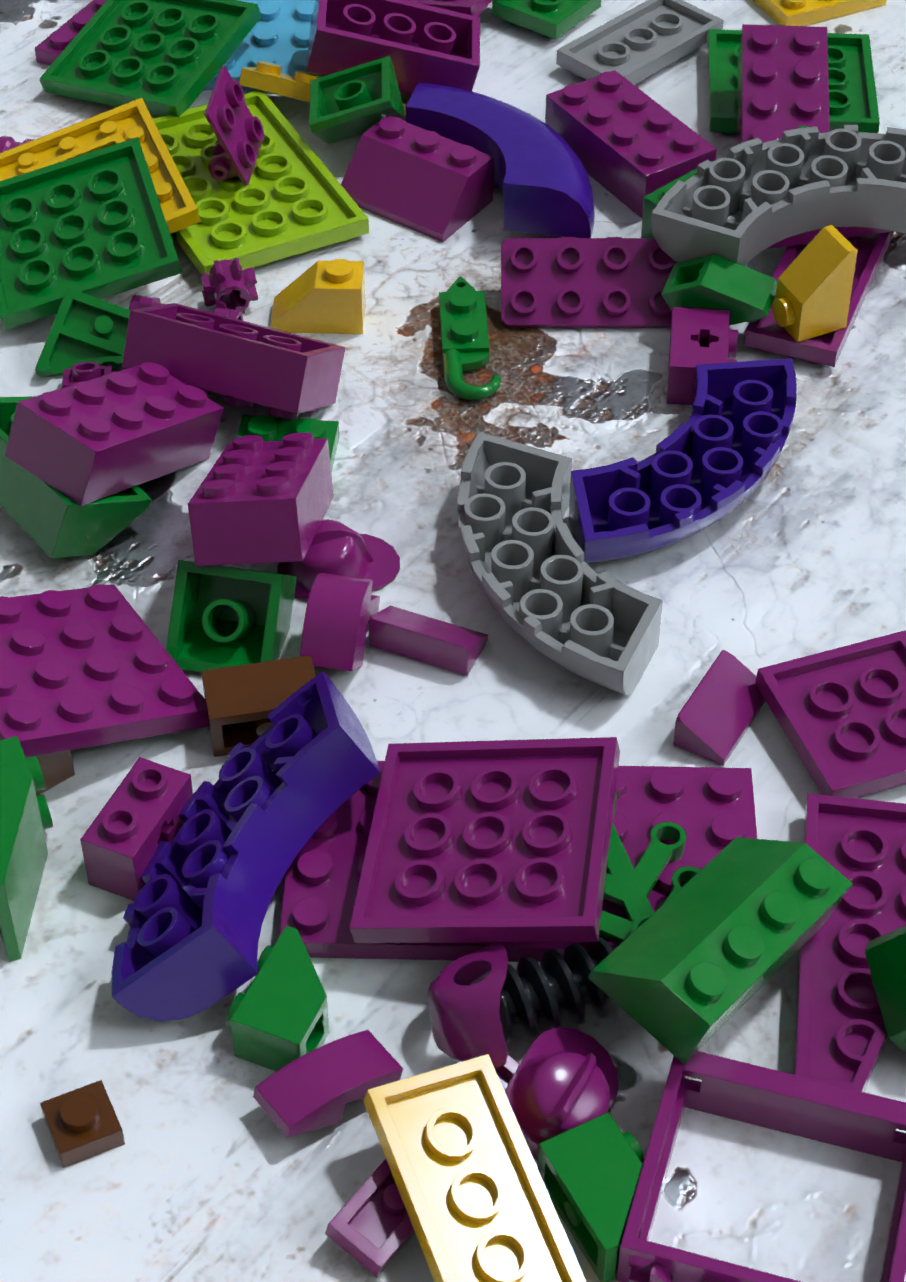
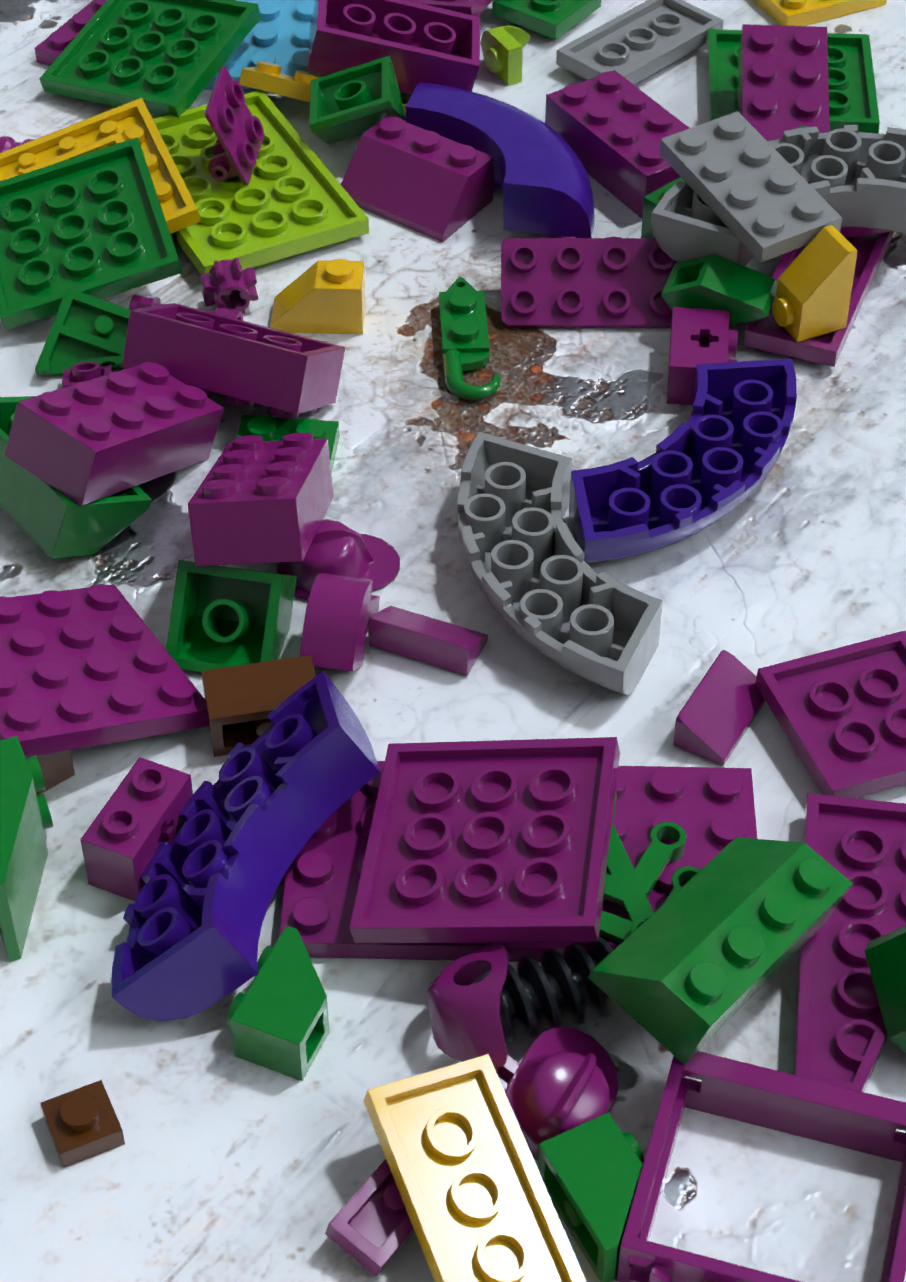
magenta slope [253,1030,403,1138] -> none
none -> lime plate [480,26,530,86]
none -> light grey plate [659,111,842,262]

